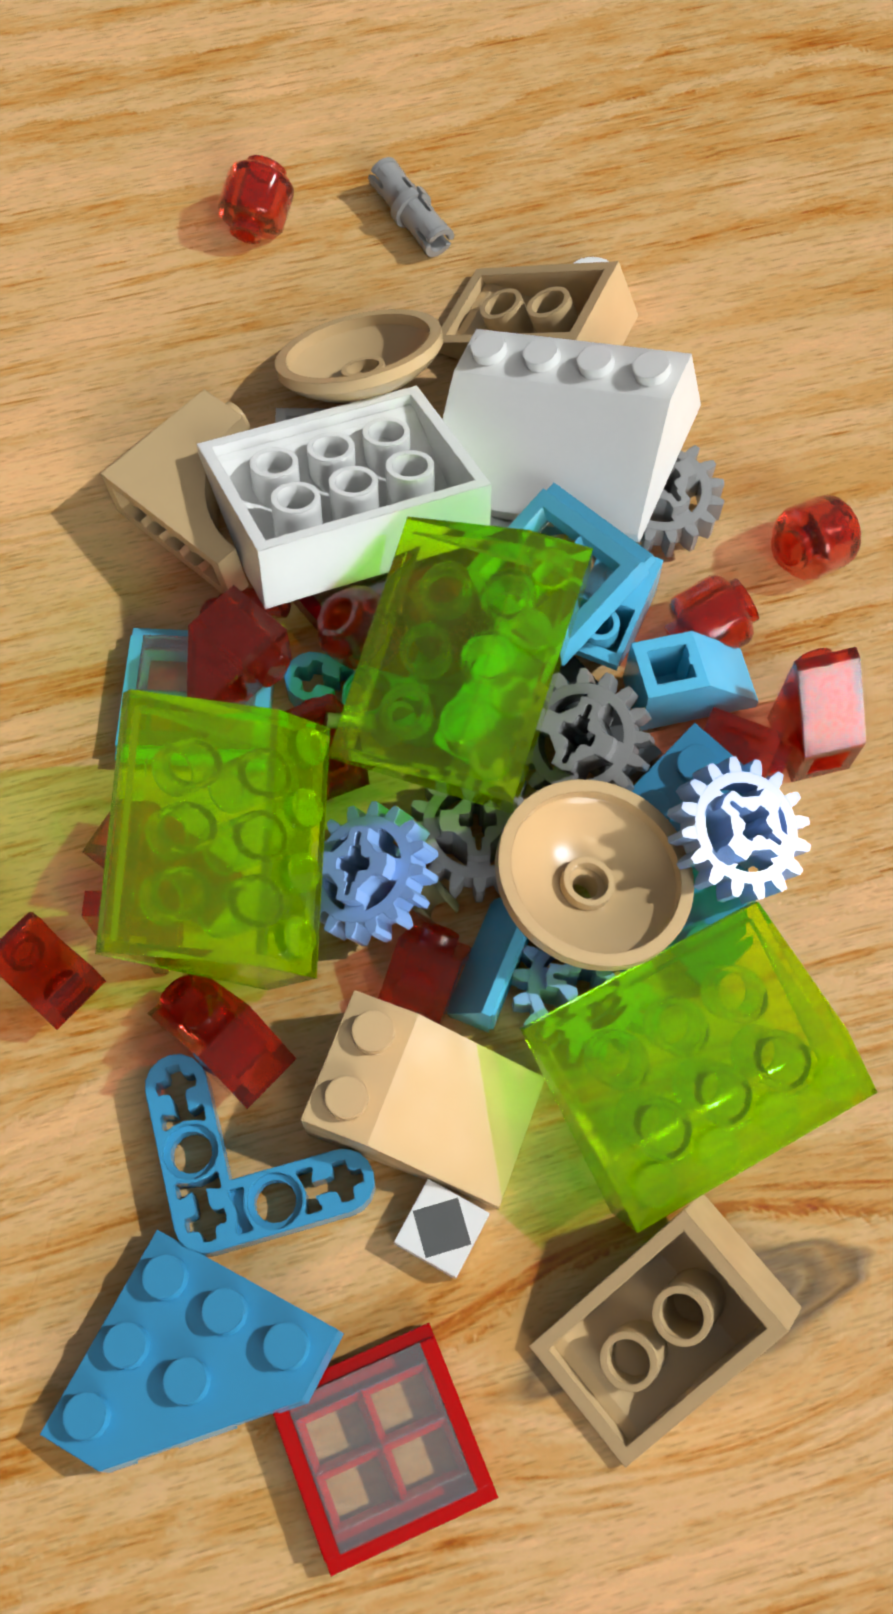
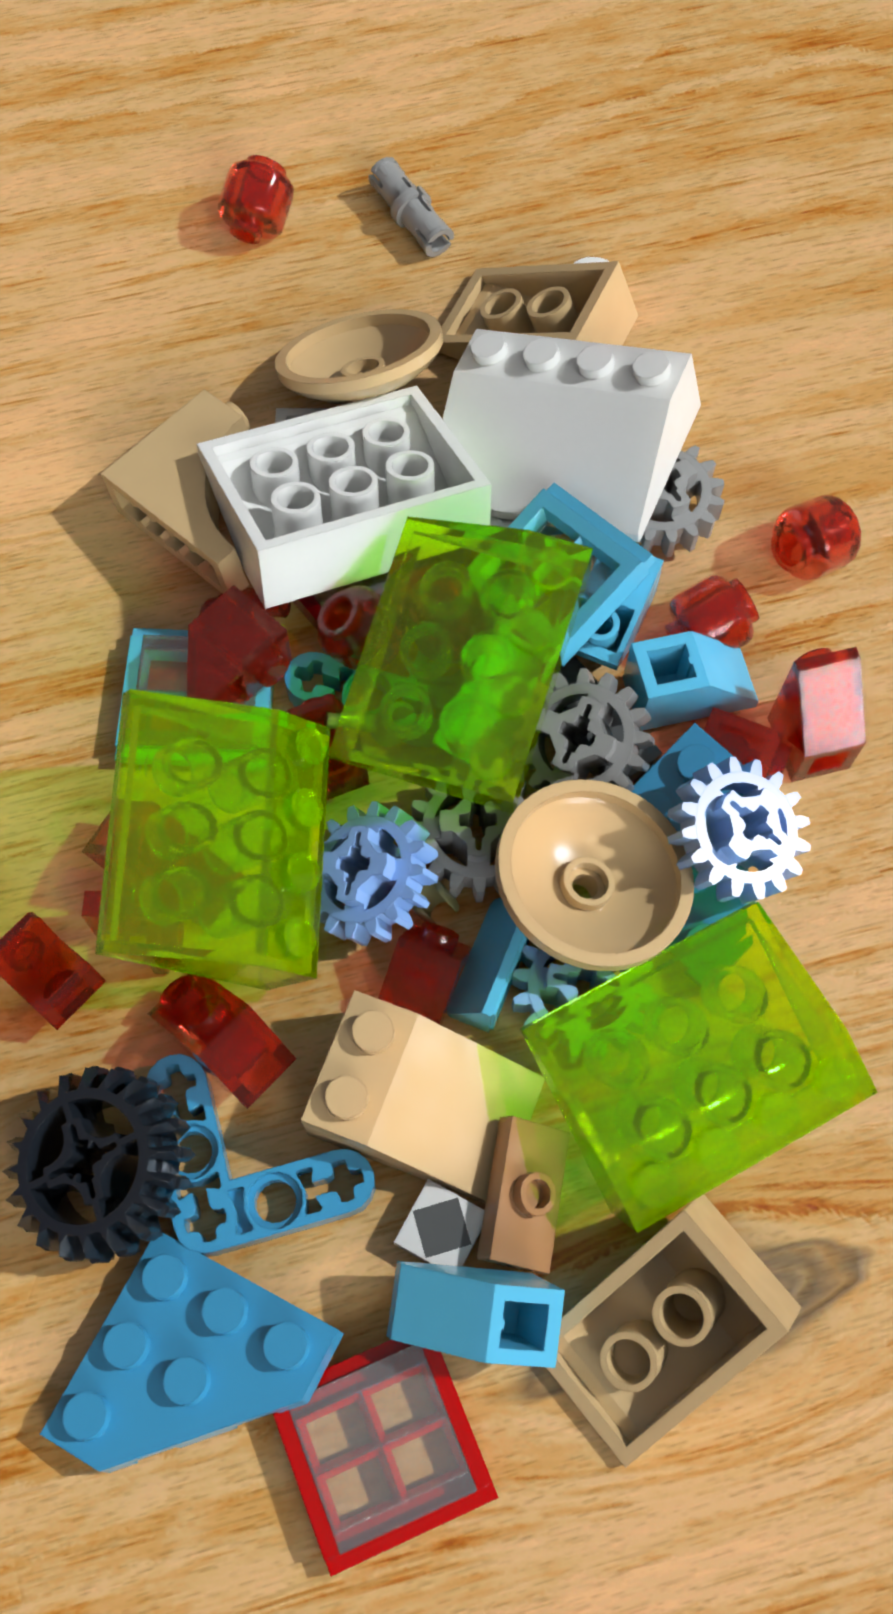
none -> black gear [2,1066,196,1264]
none -> medium azure slope [387,1261,565,1368]
none -> medium nougat plate [477,1116,570,1274]

